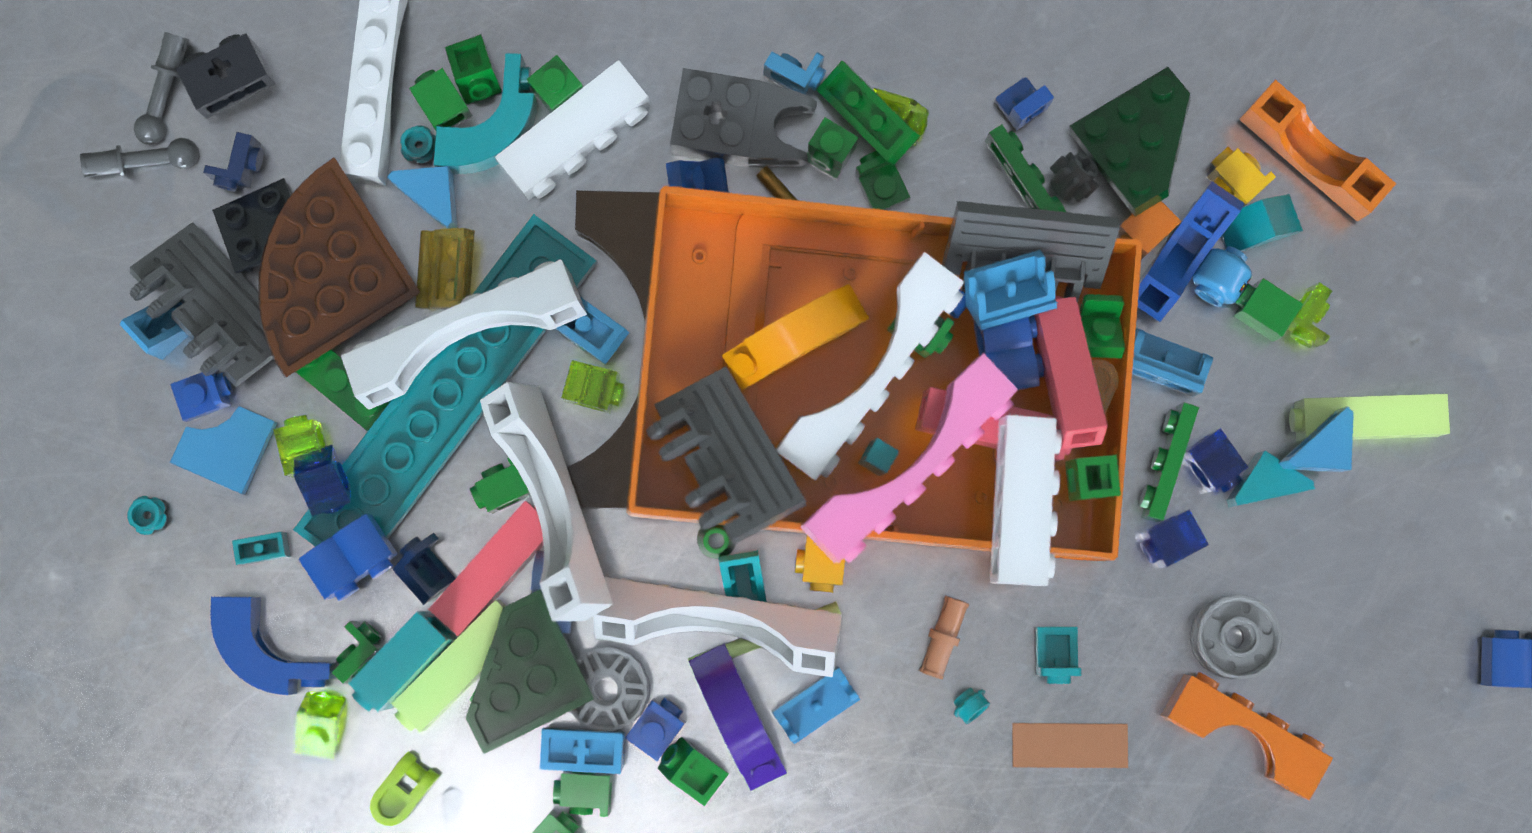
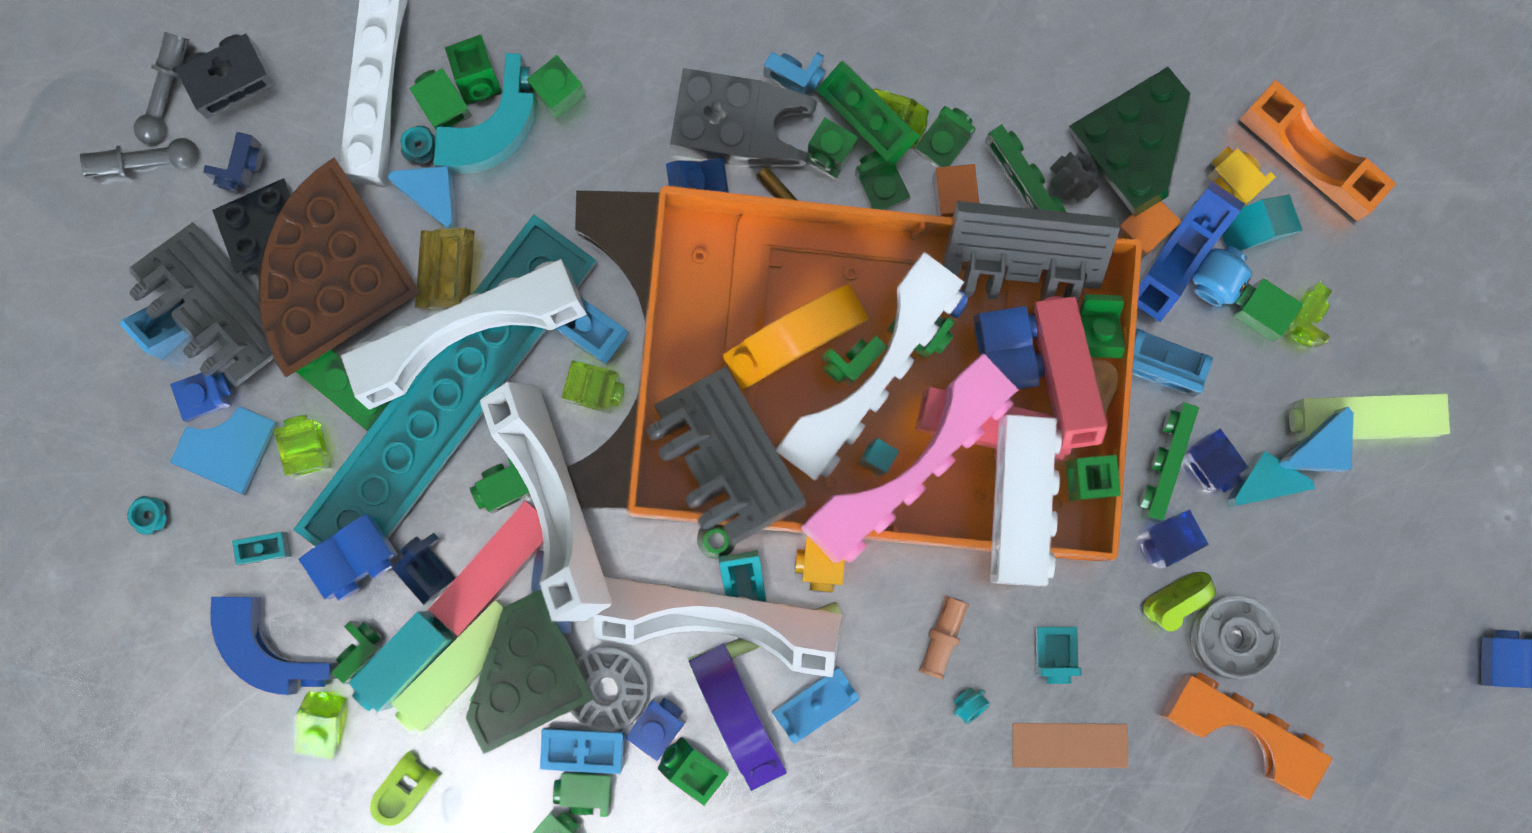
clear blue brick [293,445,351,516] -> none
white brick [495,60,650,201] -> none
dark azure hinge [964,250,1057,330] -> none
blue bracket [995,77,1054,131] -> none
none -> green bracket [820,336,888,386]
none -> green bracket [914,106,976,168]
none -> orange brick [933,164,979,218]
none -> lime plate [1143,572,1216,632]

